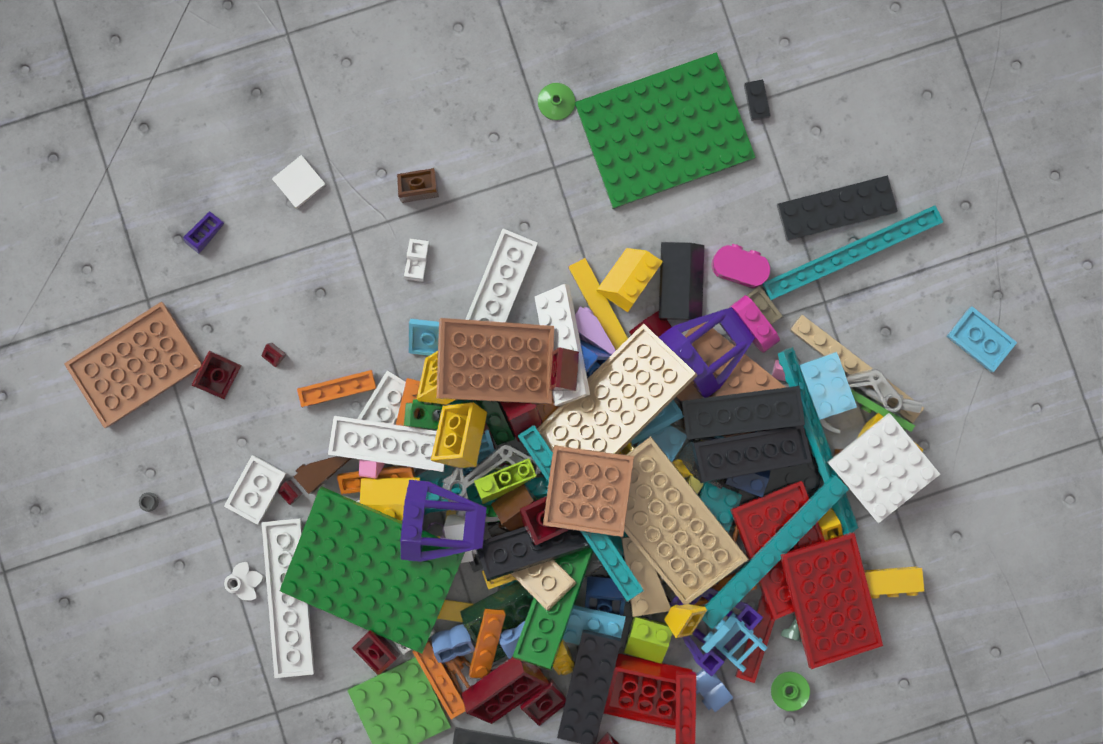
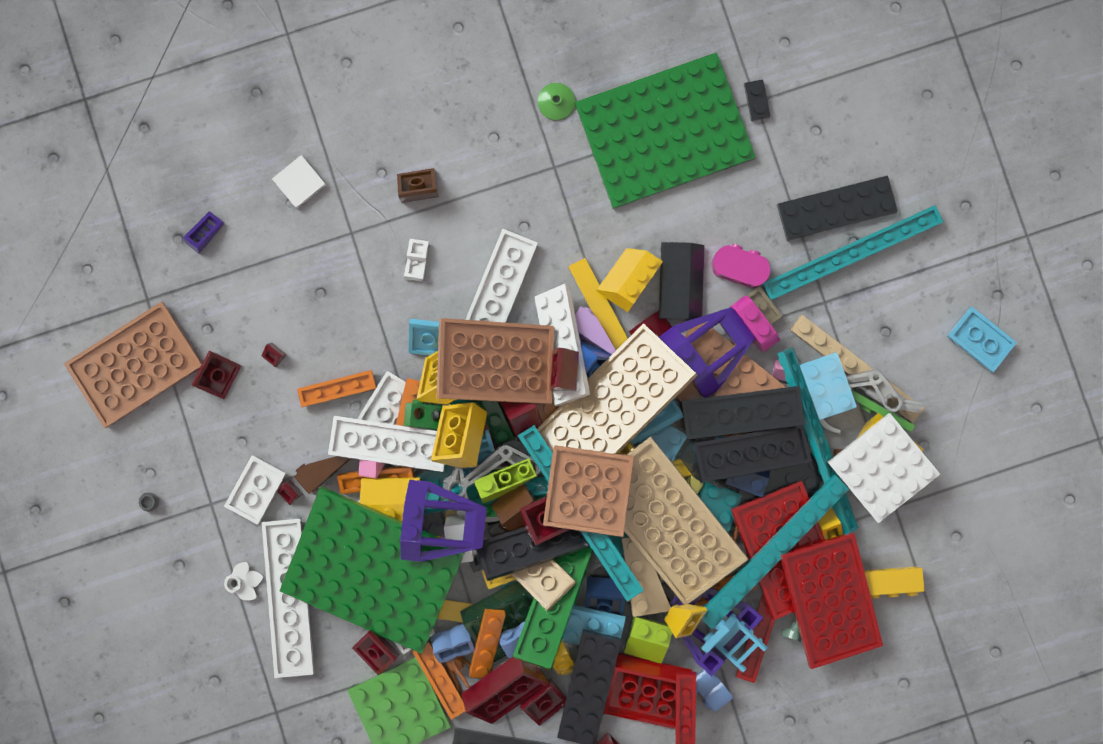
bright green dish [771,671,810,711] -> none

